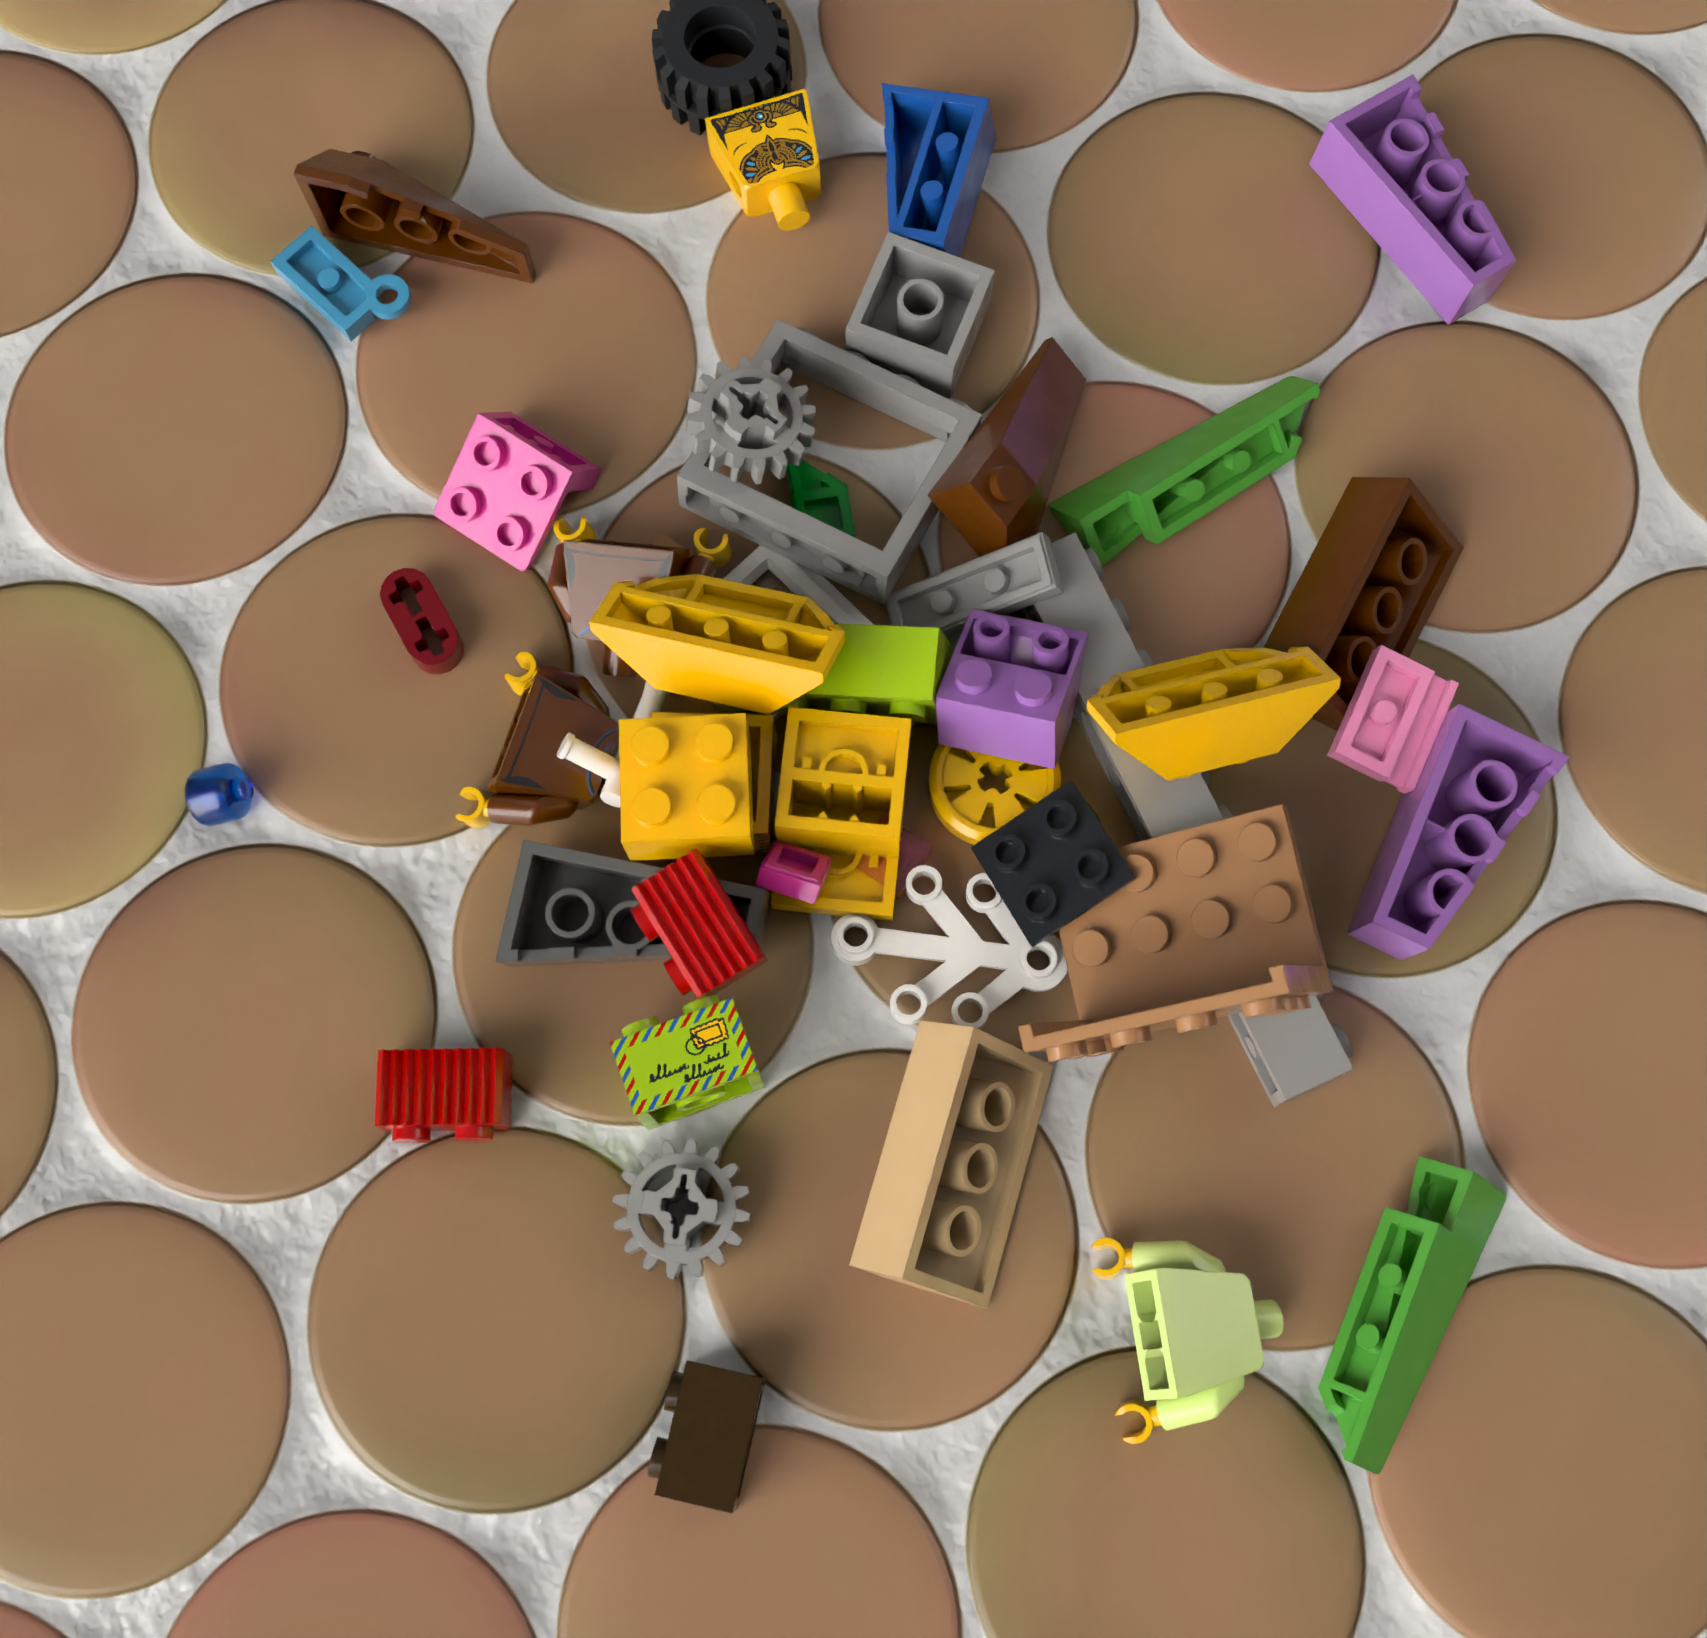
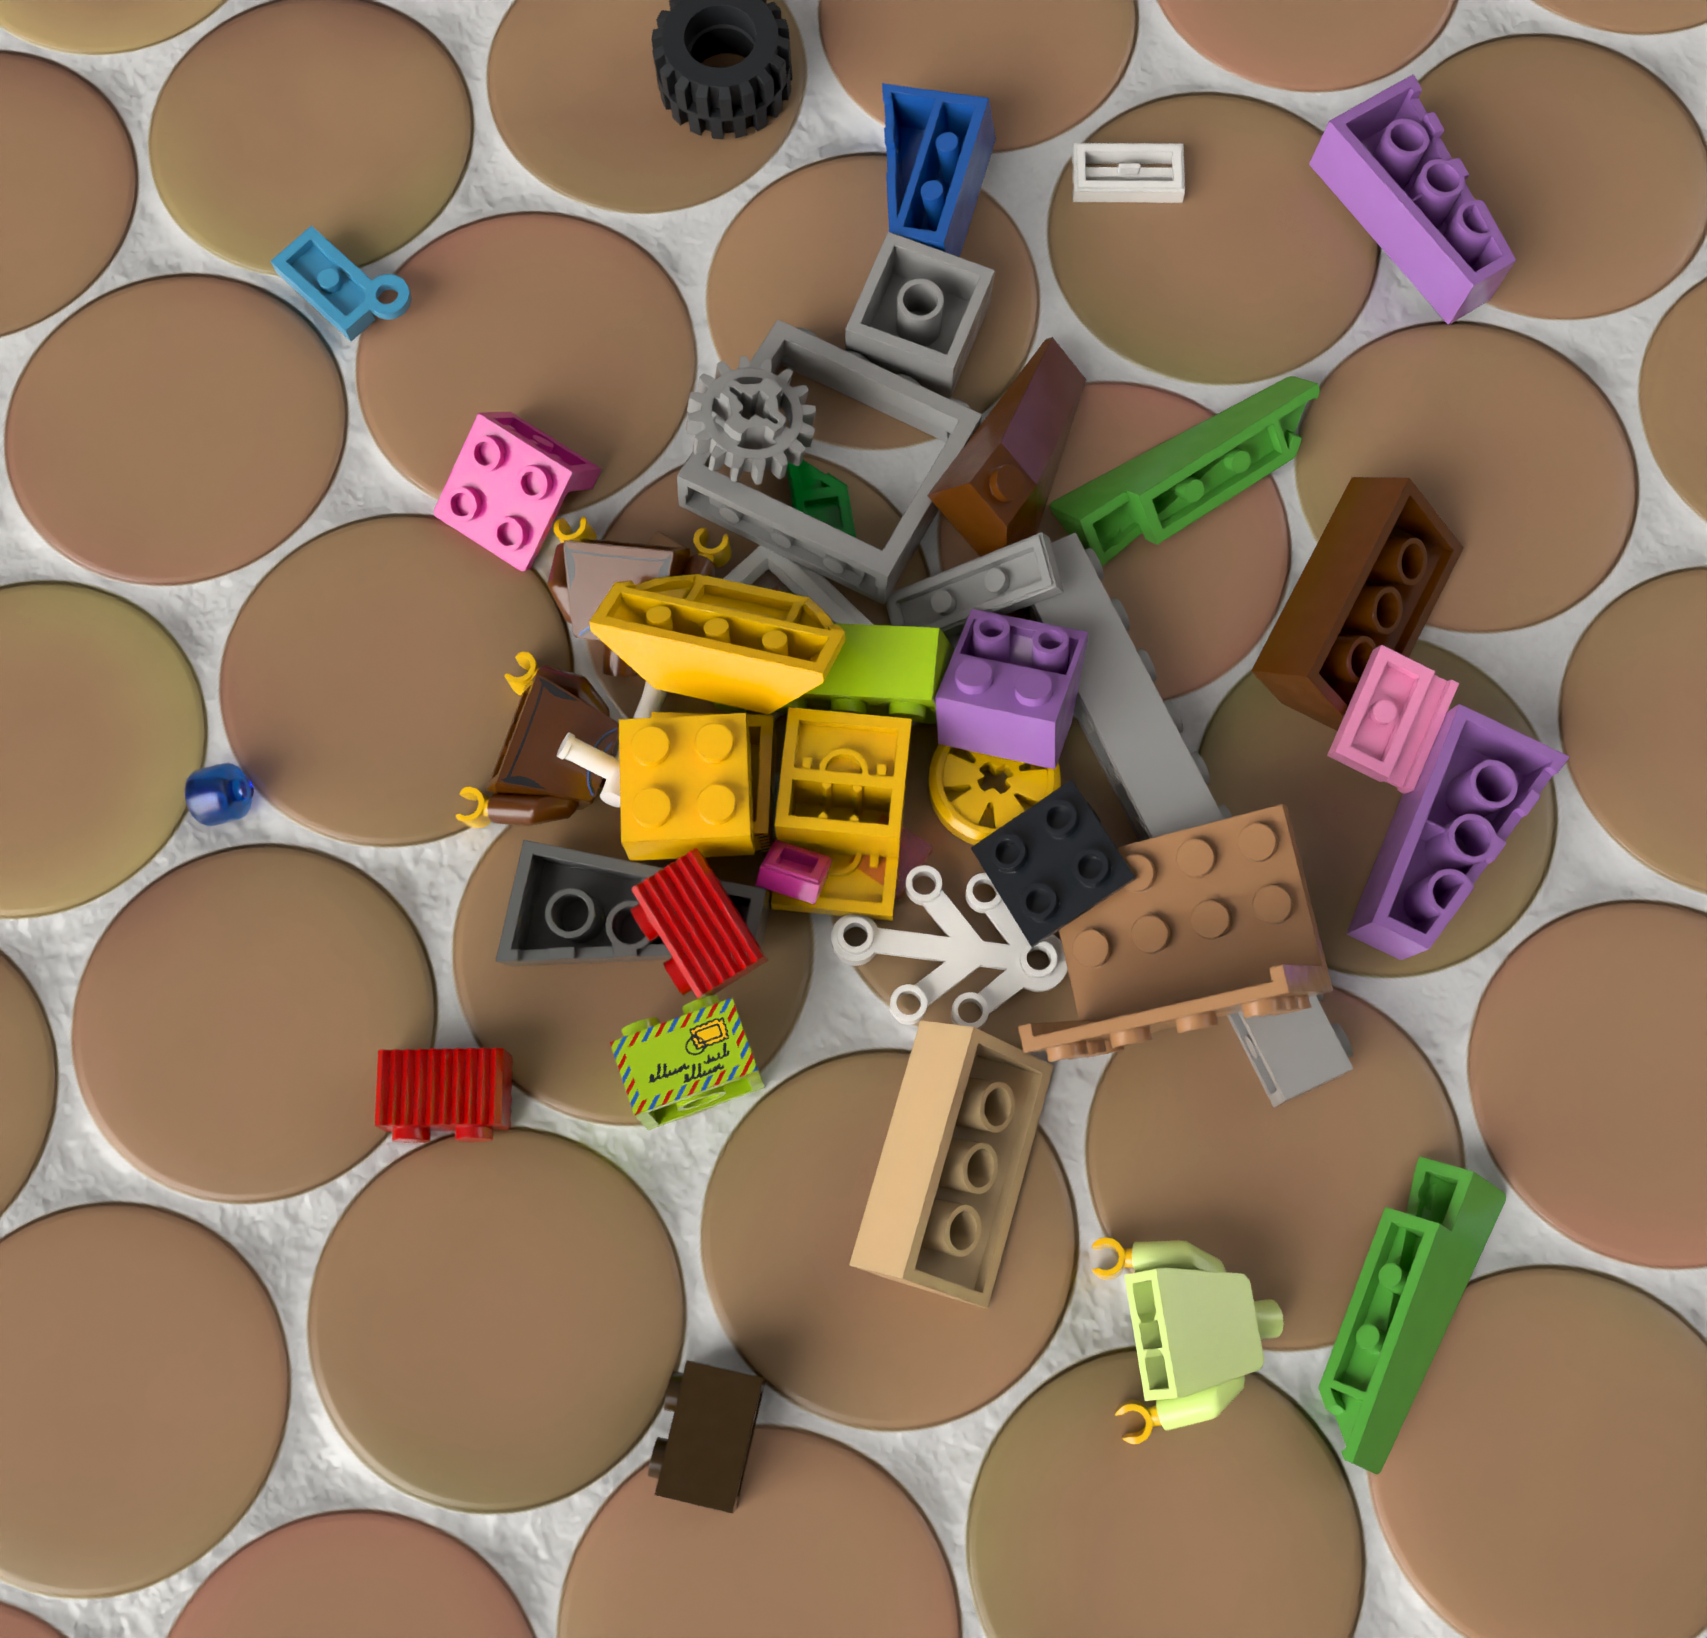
reddish brown wedge [294,149,536,283] -> none
dark red beam [380,568,464,674] -> none
light grey gear [612,1138,752,1280] -> none
yellow torso [705,88,821,231] -> none
yellow wedge [1087,647,1341,781] -> none
none -> white tile [1072,143,1185,203]

